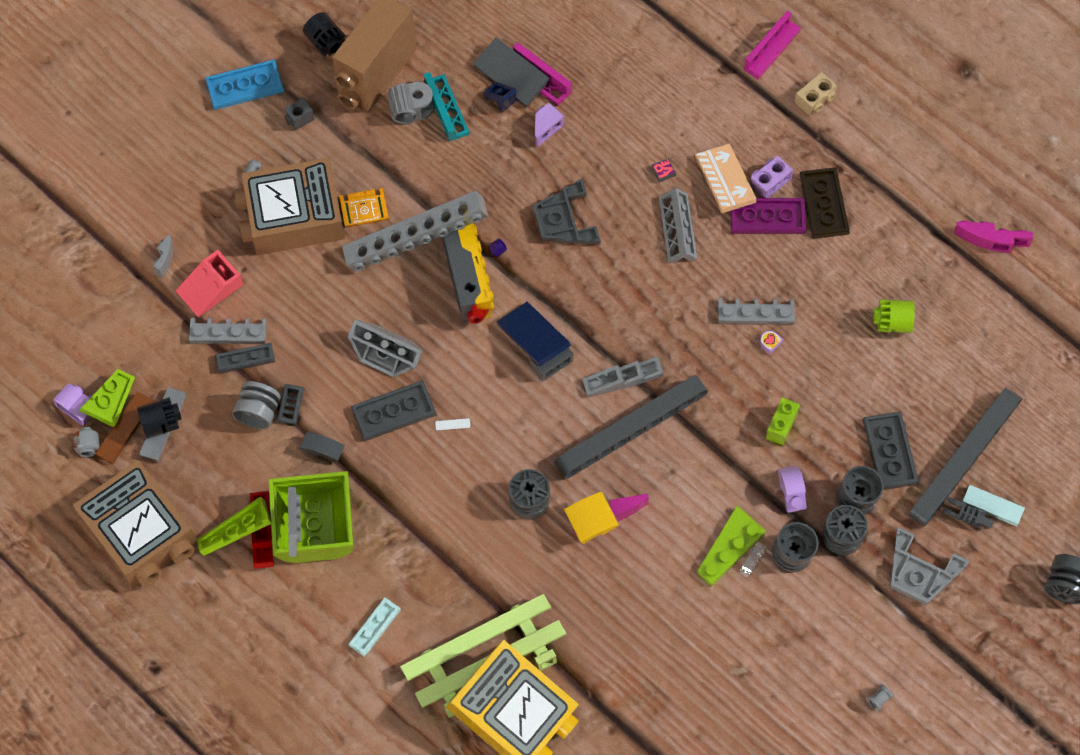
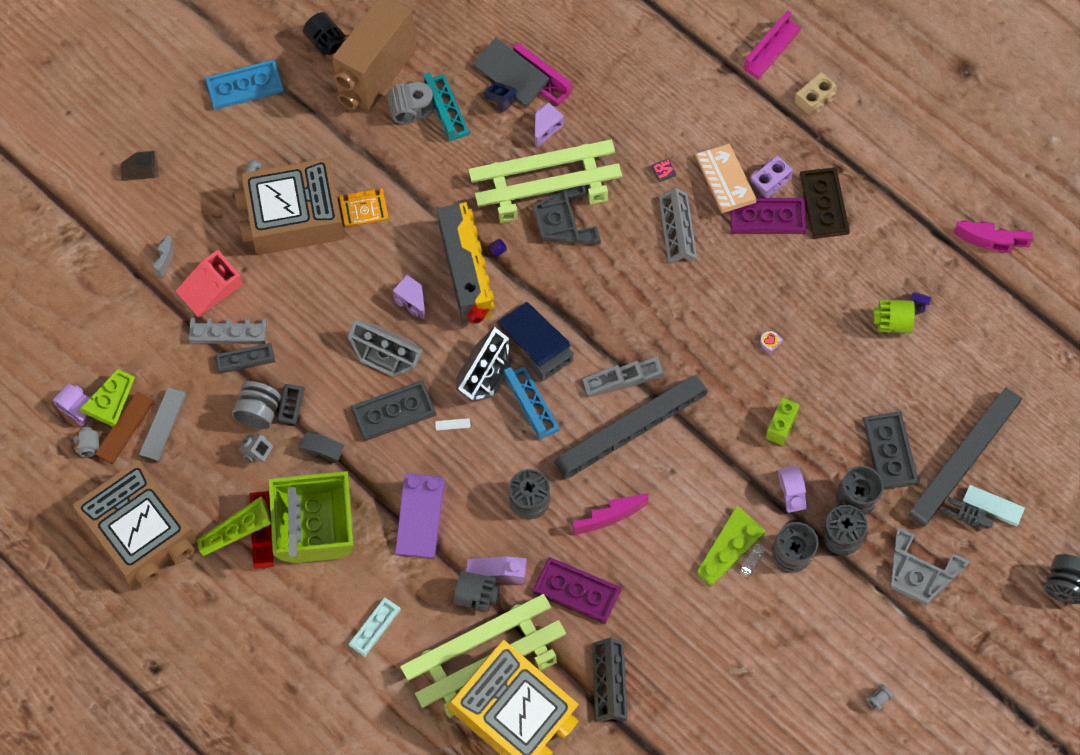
black gear [137,397,182,439] -> none
dark grey brick [284,98,314,130] -> none
light grey brick [342,190,488,272] -> none
yellow slope [564,492,620,544] -> none
light grey hinge [718,298,795,325] -> none
none -> clear smoke slope [121,151,159,181]
none -> light grey brick [238,434,273,463]
none -> lavender slope [393,275,426,320]
none -> medium lavender slope [395,473,445,559]
none -> dark grey gear [454,571,499,612]
none -> dark grey wedge [456,327,511,401]
none -> lavender slope [466,556,527,585]
none -> yellowish green fence [469,139,622,224]
none -> dark azure fence [504,366,560,440]
none -> magenta tile [533,557,622,624]
none -> dark grey fence [592,637,628,722]
none -> dark purple tile [911,292,931,313]

